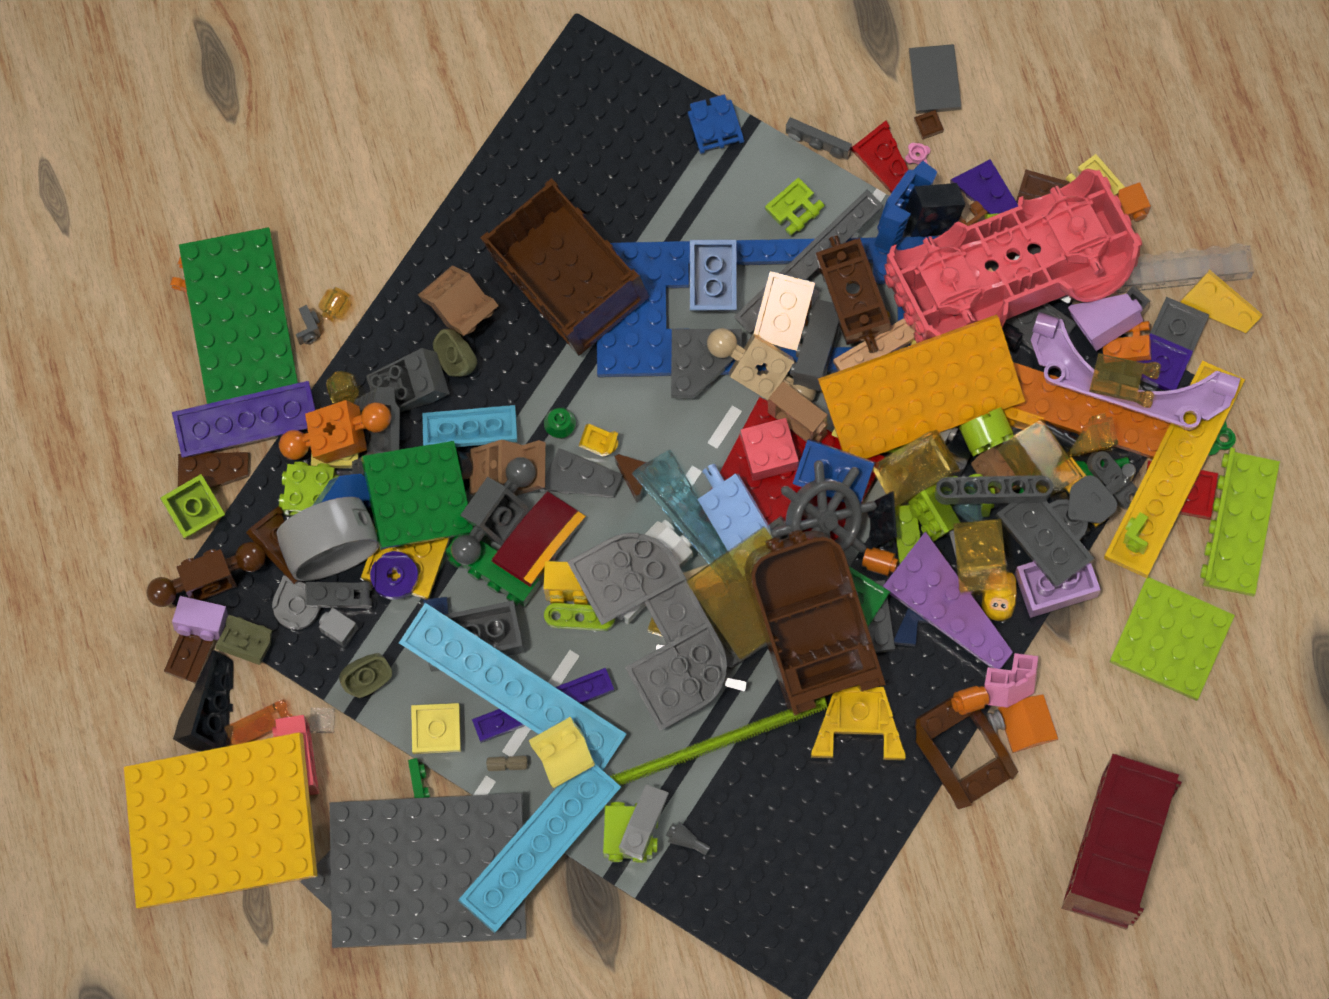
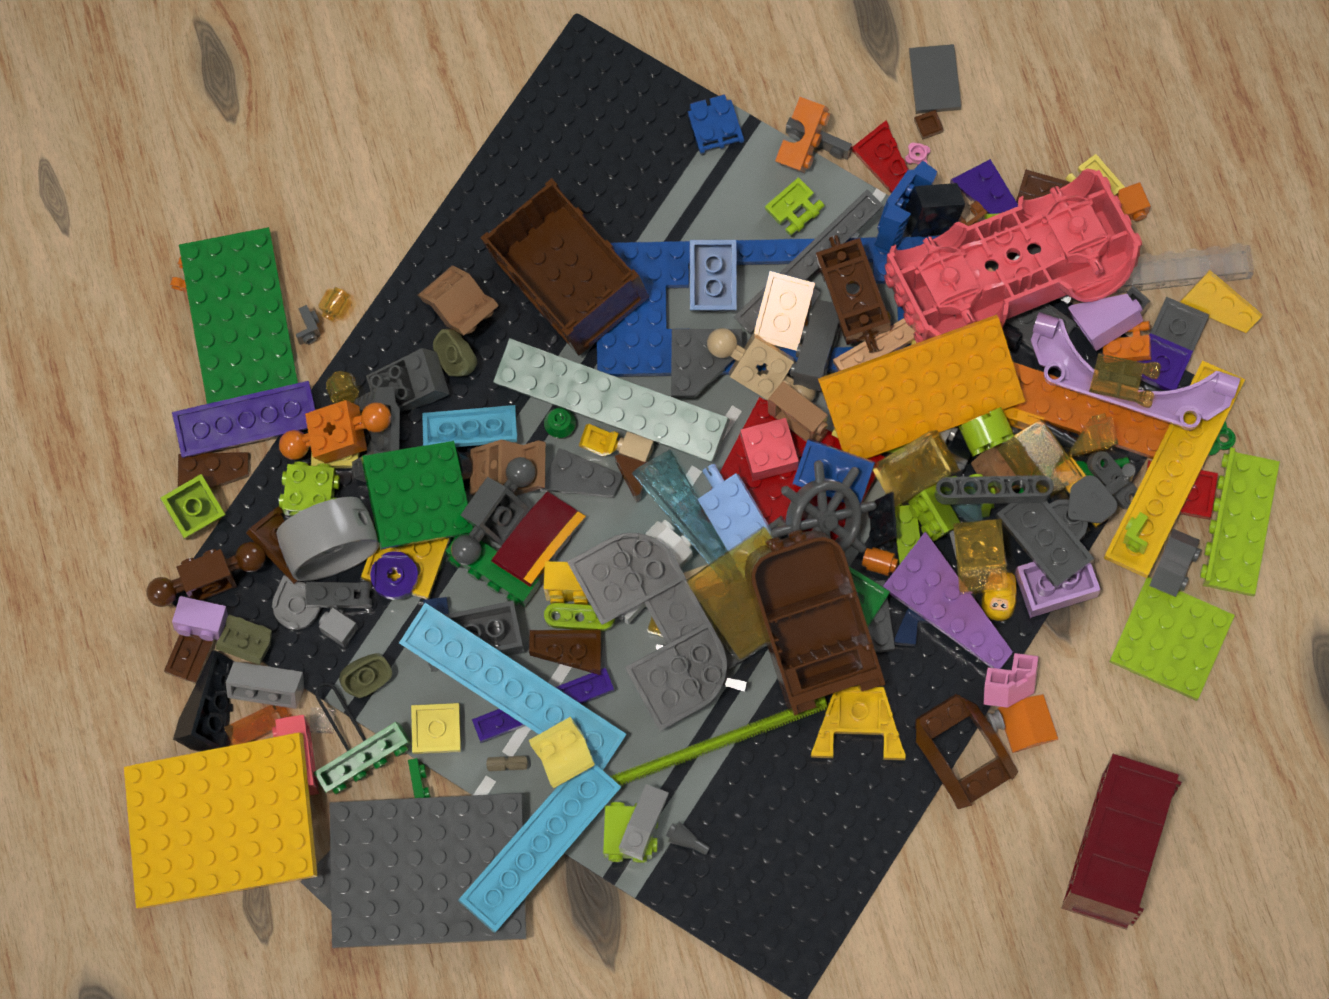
blue slope [312,474,371,508] -> none
orange brick [951,686,989,715] -> none
none -> light grey brick [226,661,304,709]
none -> brick [314,722,412,795]
none -> black piece [315,682,366,751]
none -> brick [493,338,730,464]
none -> reddish brown wing [529,629,601,675]
none -> tan brick [616,432,654,463]
none -> orange arch [775,97,830,173]
none -> dark grey brick [1149,529,1201,597]

